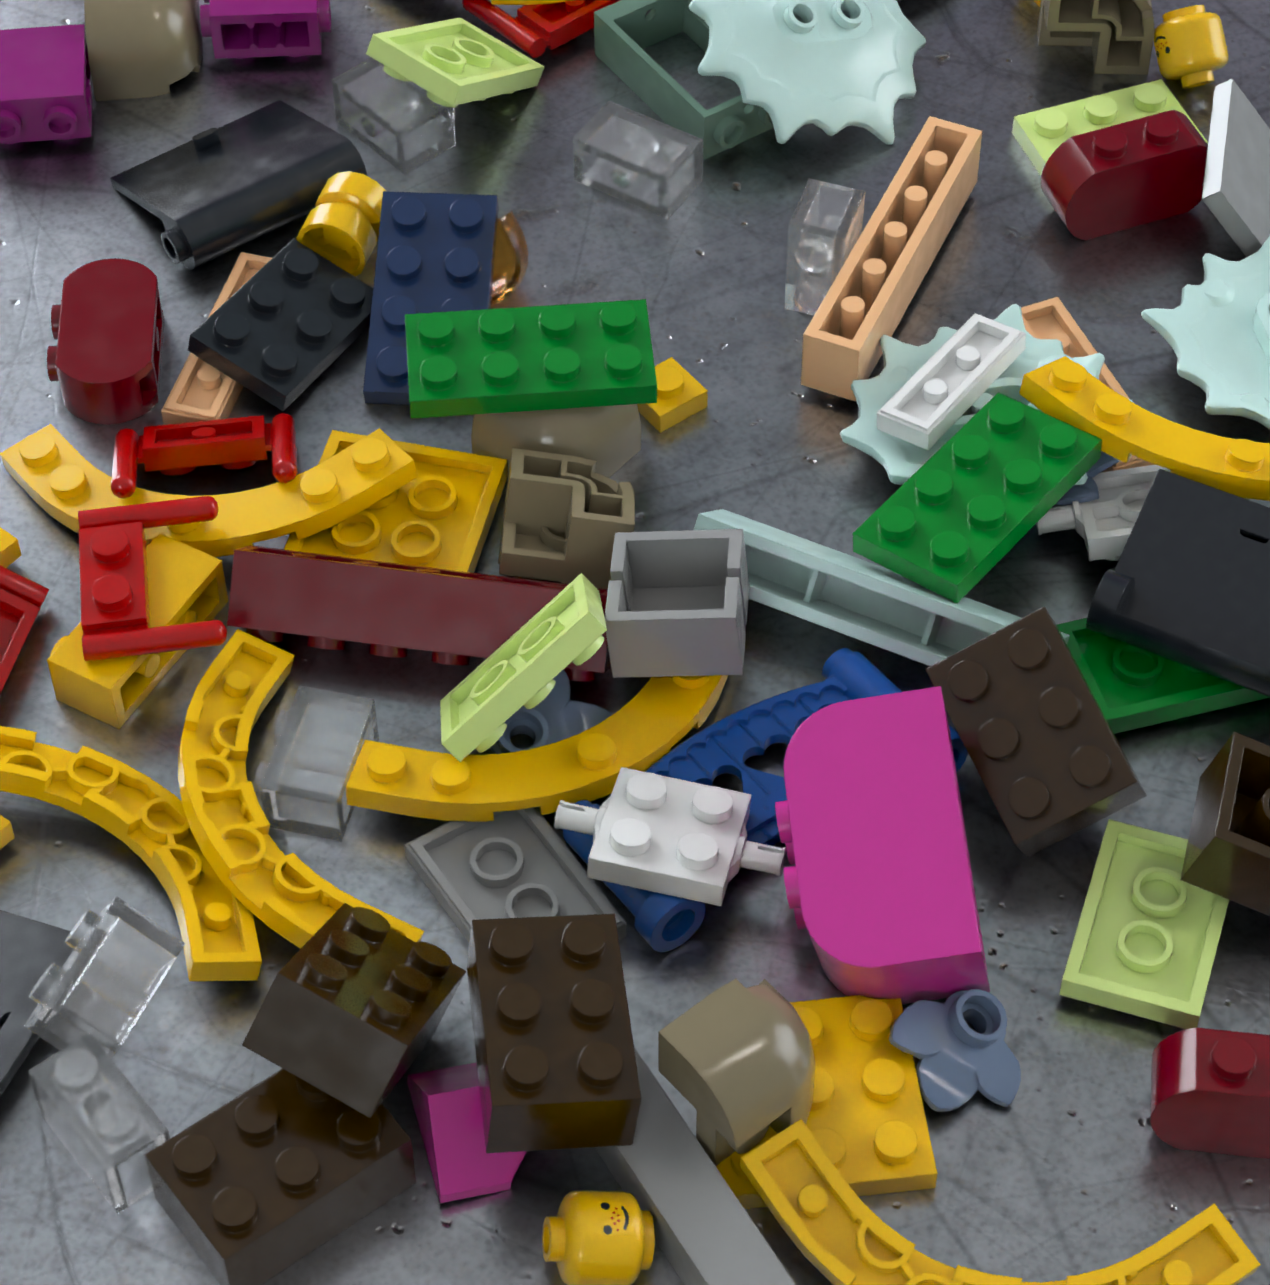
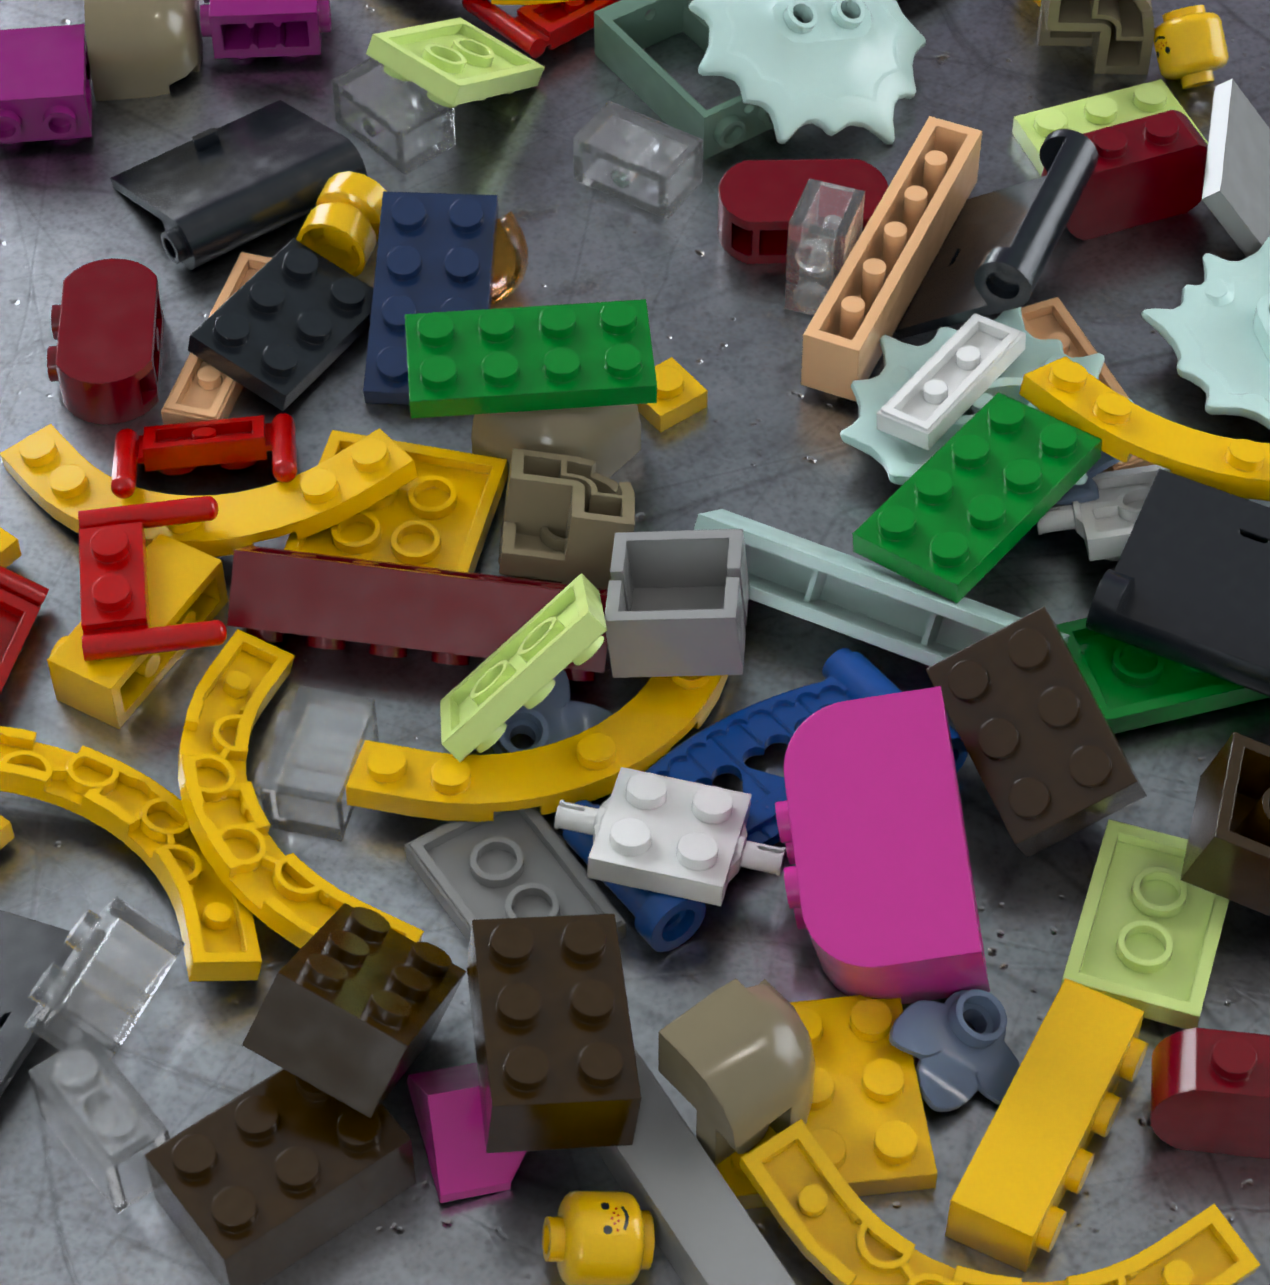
none -> dark red brick [718,159,888,264]
none -> black door [895,129,1098,339]
none -> yellow brick [945,978,1148,1273]

